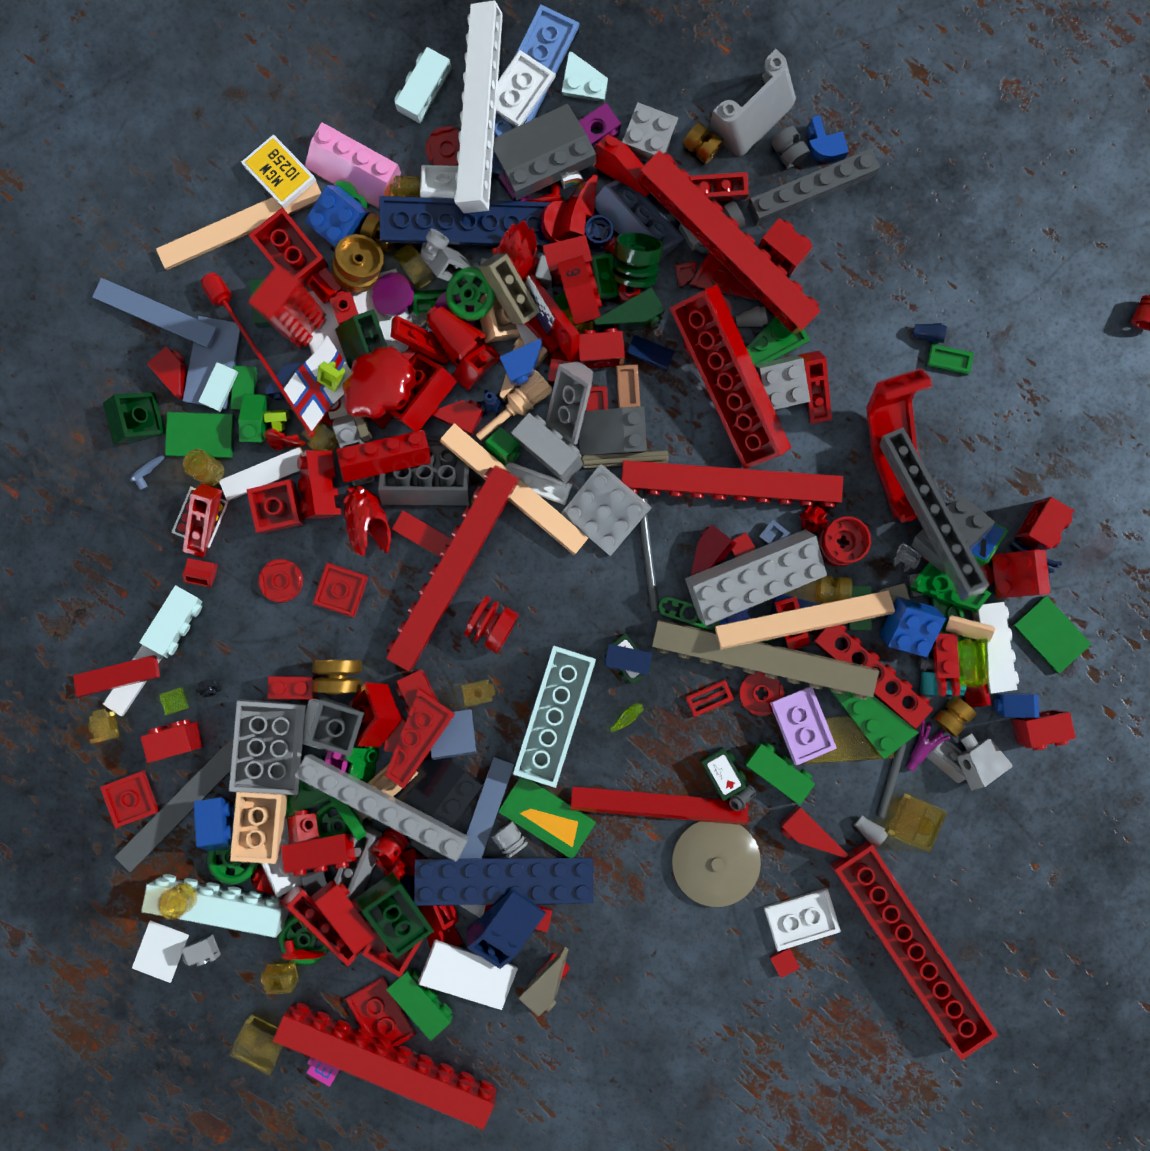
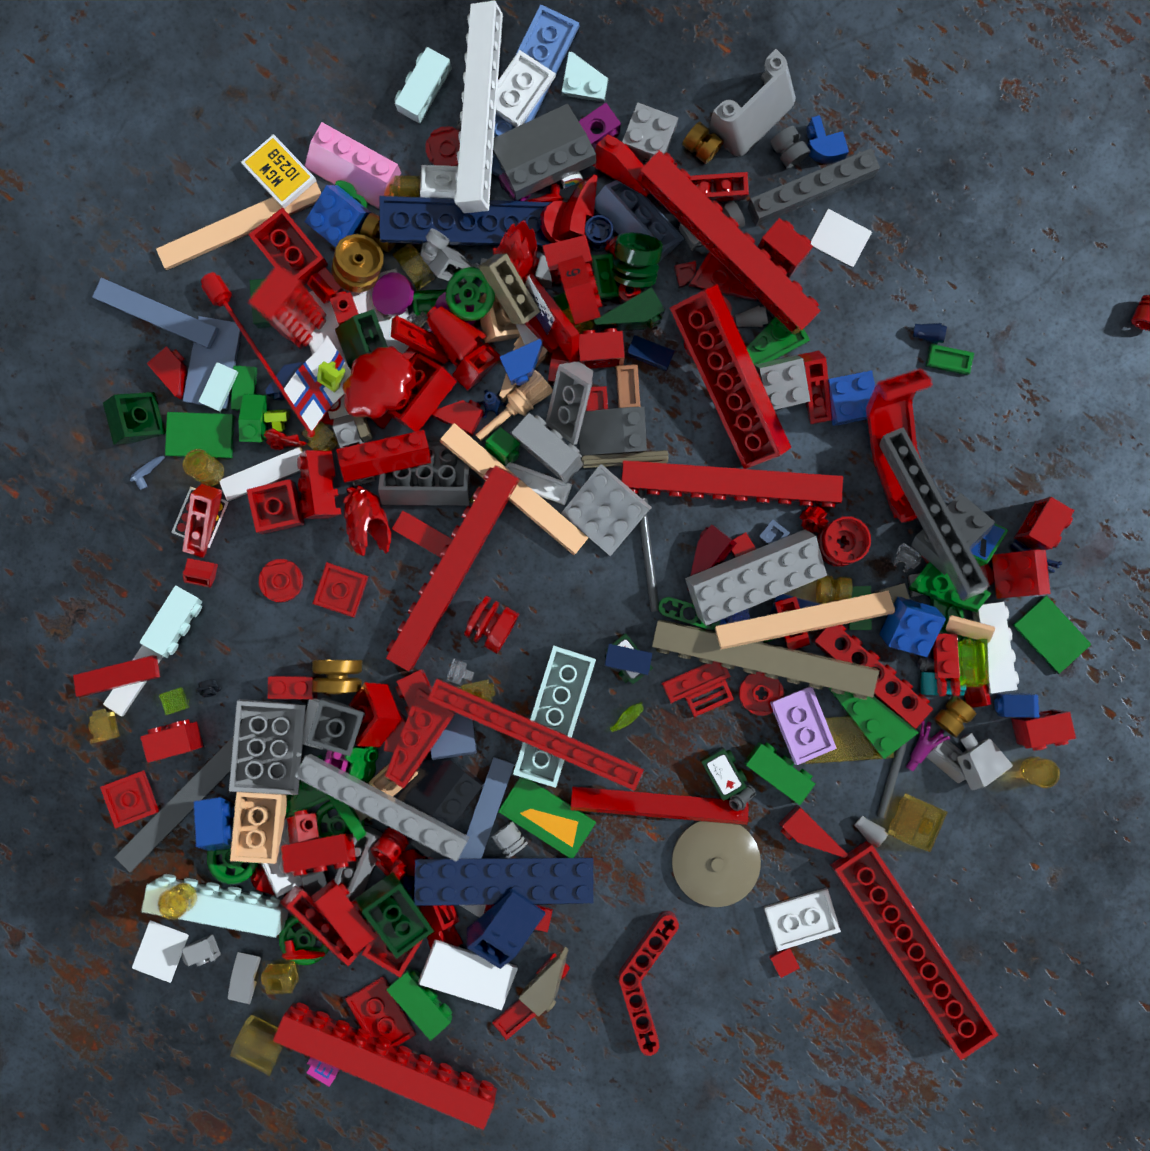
none -> light grey slope [228,952,261,1004]
none -> red plate [427,679,644,791]
none -> clear tile [447,658,474,684]
none -> red tile [492,999,536,1040]
none -> red beam [619,911,679,1056]
none -> red tile [662,661,731,703]
none -> white sticker [811,209,872,267]
none -> blue brick [828,371,875,426]
none -> clear yellow wheel [1020,756,1060,788]

